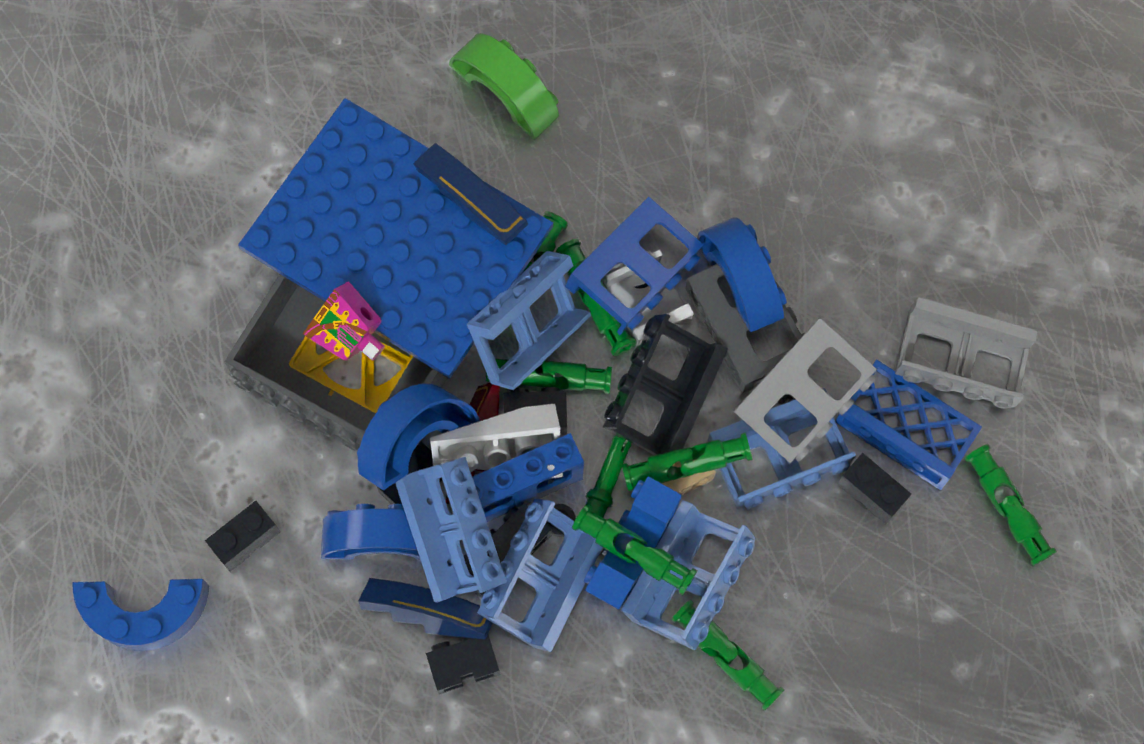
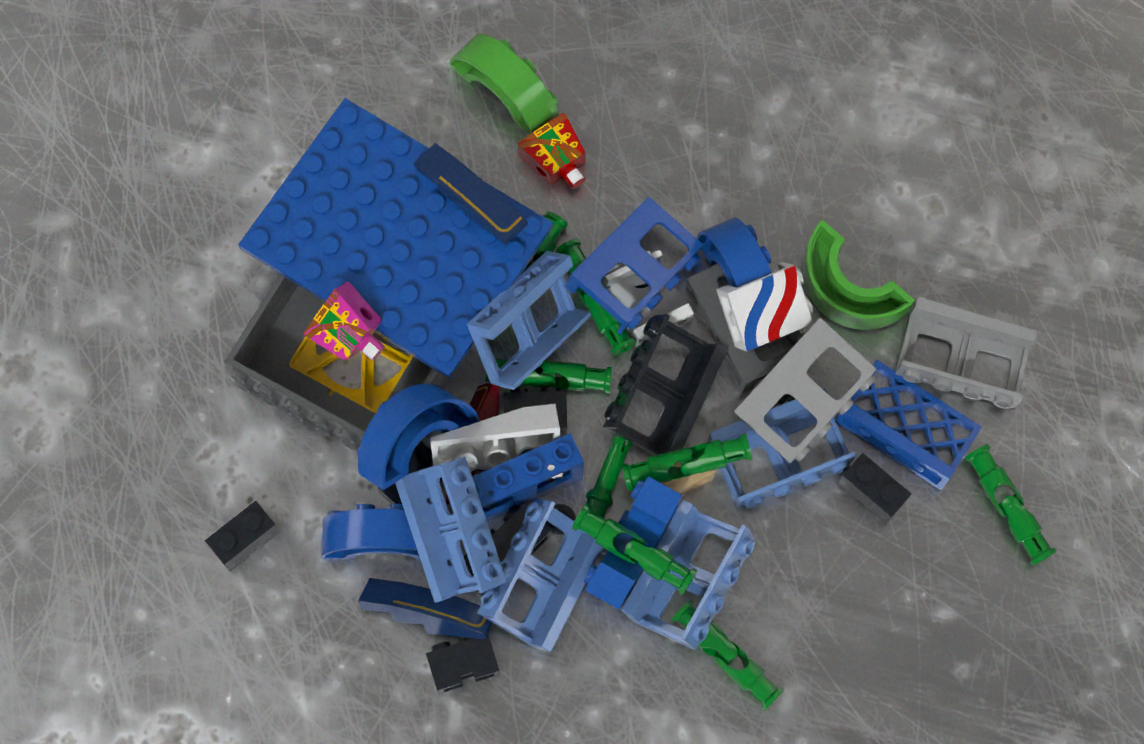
blue brick [72,579,209,651] -> none
none -> torso [517,112,586,189]
none -> panel [716,262,813,352]
none -> bright green brick [802,219,915,330]

